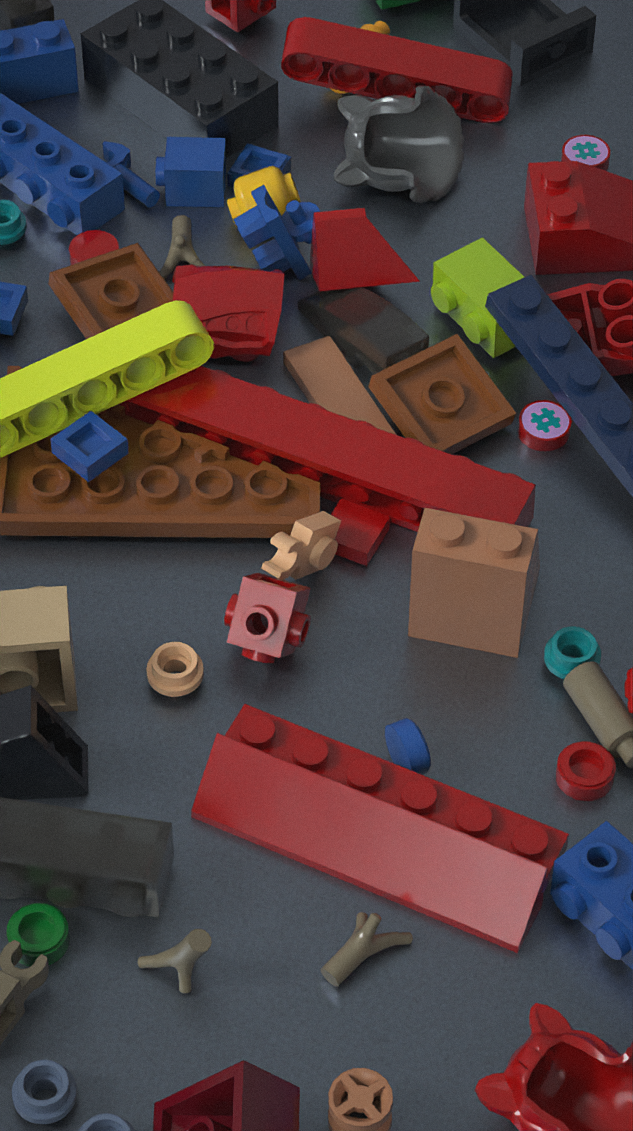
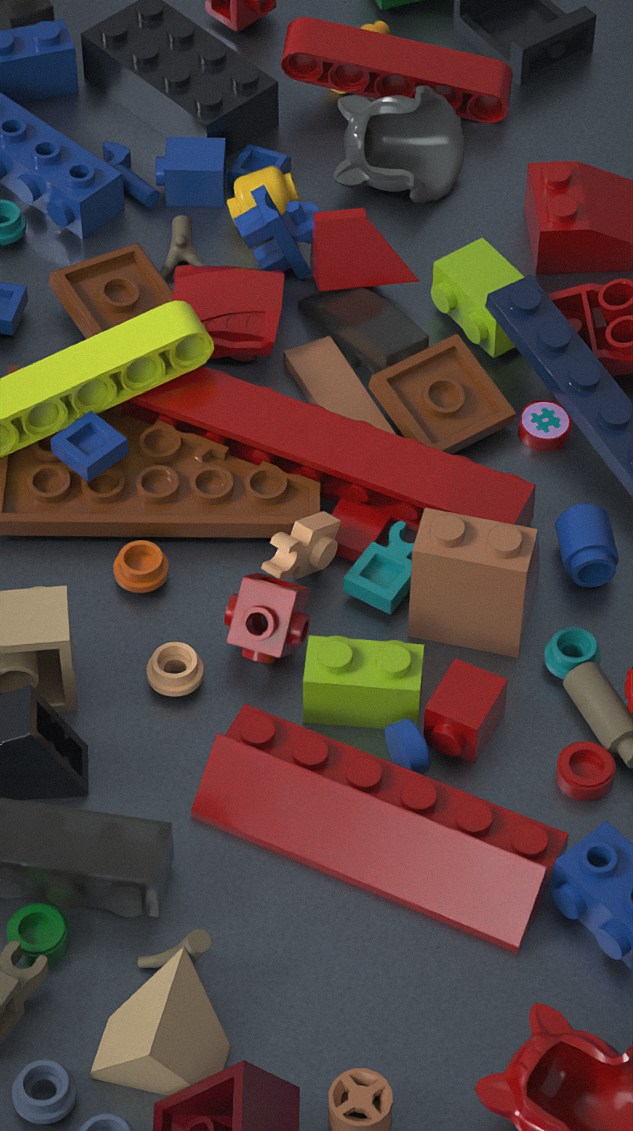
red tile [69,230,119,265] -> none
dark tan bar [320,912,413,987] -> none
tile [561,135,610,171] -> none
none -> tan slope [90,945,231,1096]
none -> orange plate [113,540,169,593]
none -> lime brick [303,635,424,729]
none -> teal plate [343,521,414,615]
none -> red brick [423,658,508,764]
none -> blue brick [555,503,619,587]

